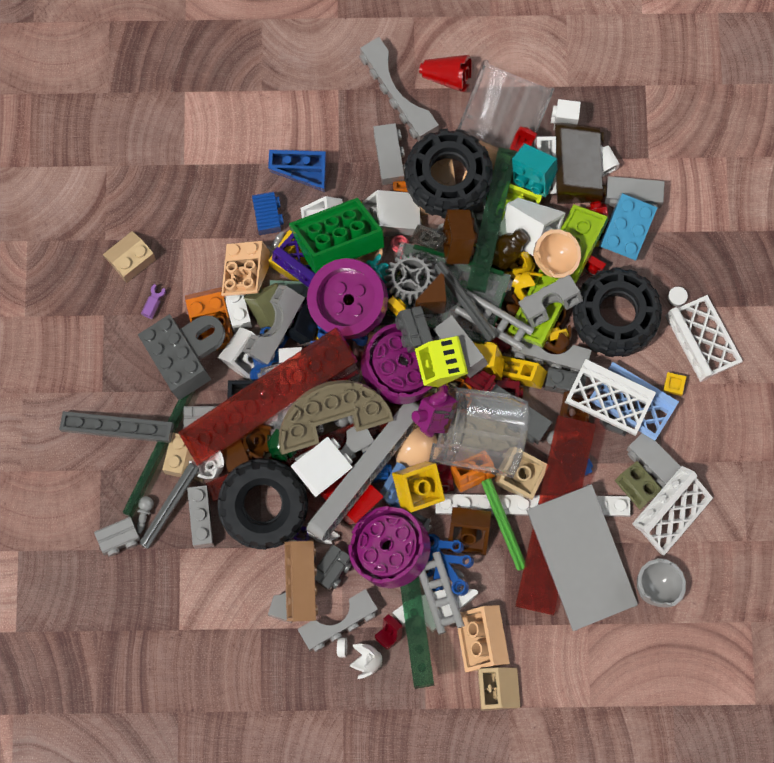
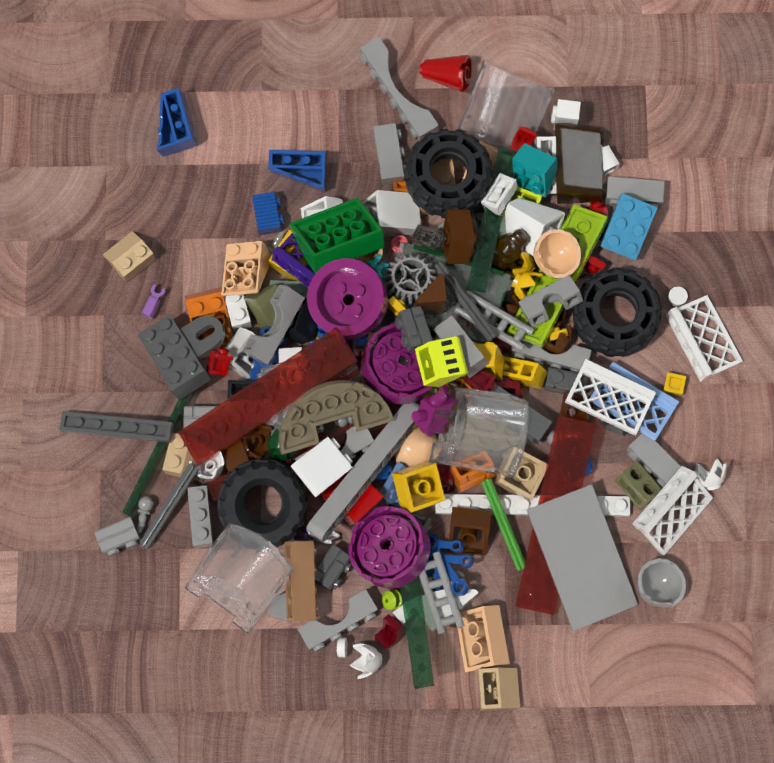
none -> blue wedge [157,88,198,157]
none -> clear windscreen [185,523,294,634]
none -> red bracket [206,348,234,376]
none -> lime wheel [382,589,403,610]
none -> white slope [481,173,518,216]
none -> white piece [694,459,727,490]

